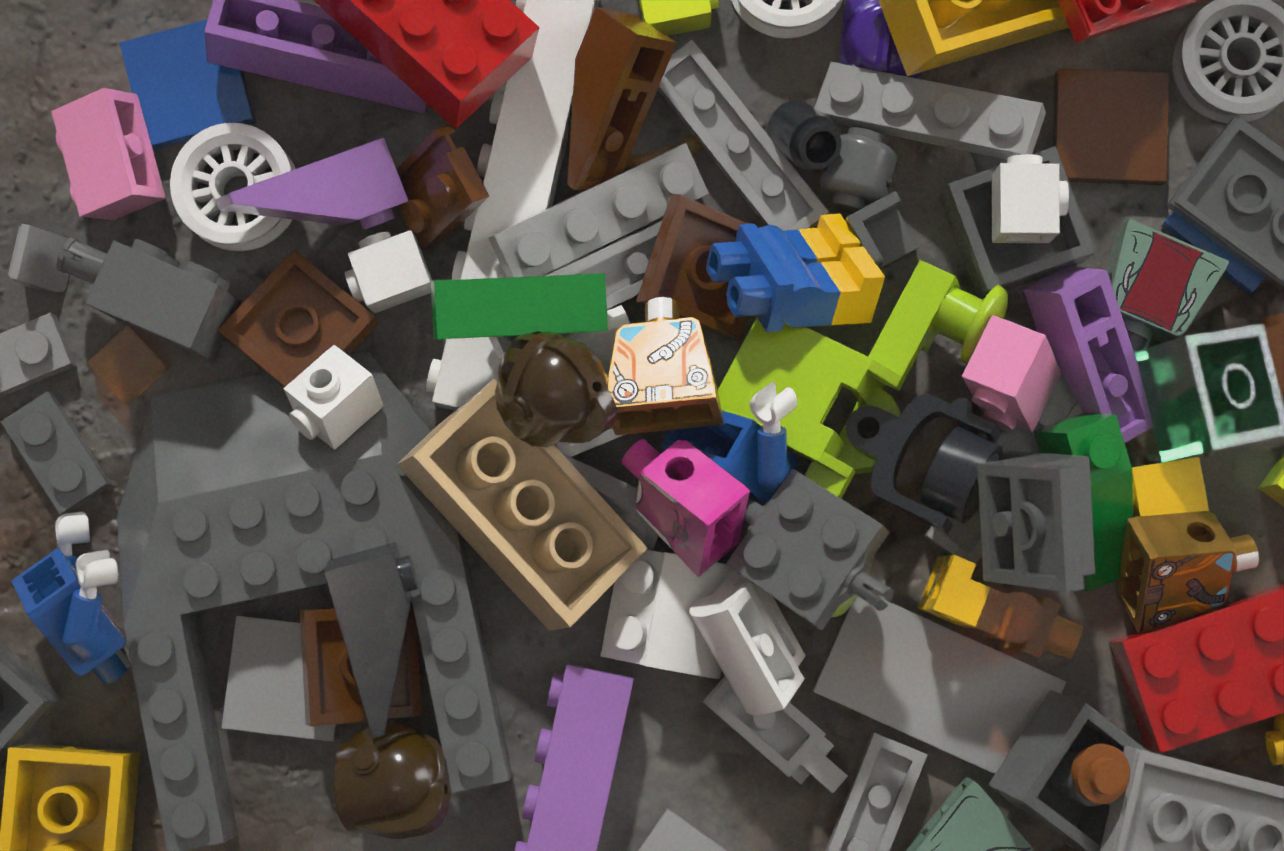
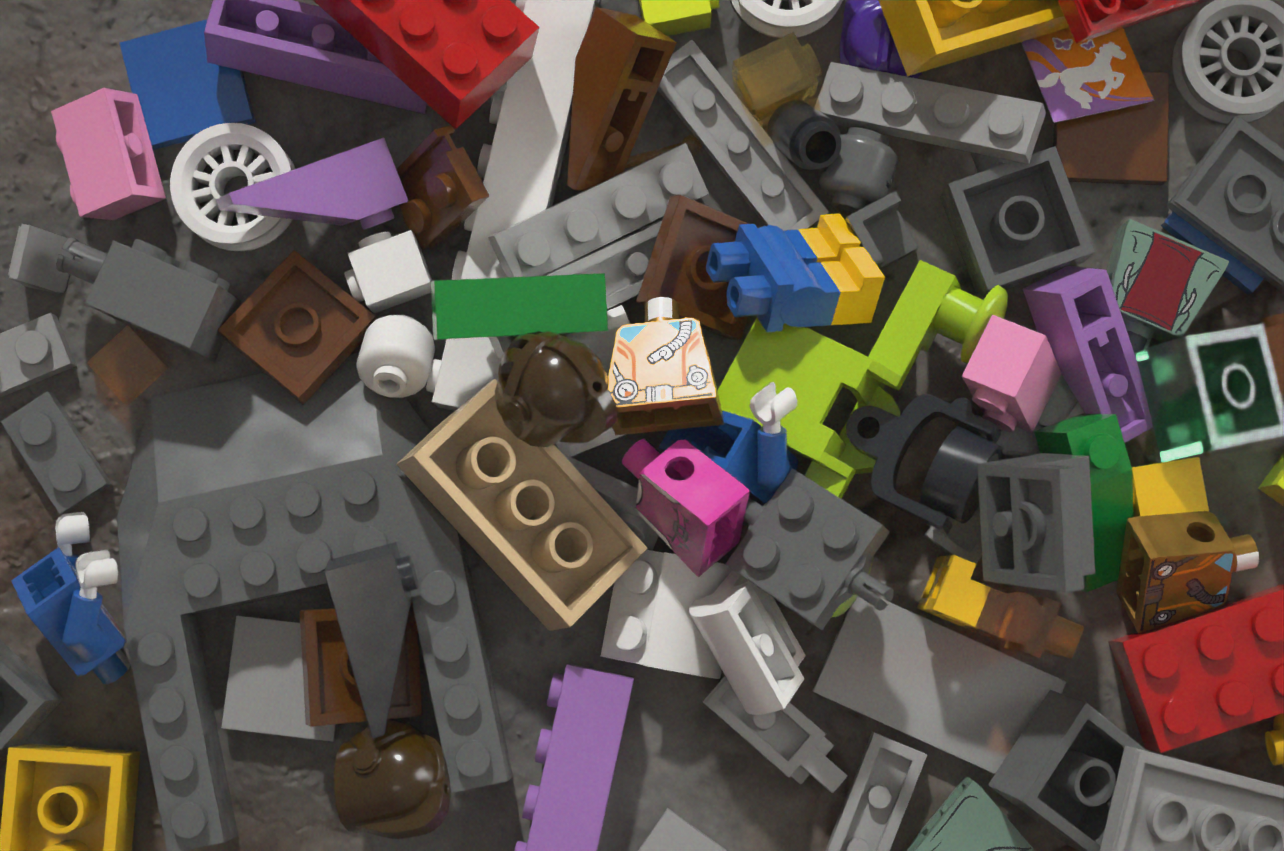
white brick [284,345,384,450] -> none
white brick [992,154,1069,243] -> none
dark orange plate [1071,744,1130,804] -> none
none -> white head [356,315,435,398]
none -> clear yellow brick [732,32,822,122]
none -> sticker [1021,28,1154,123]

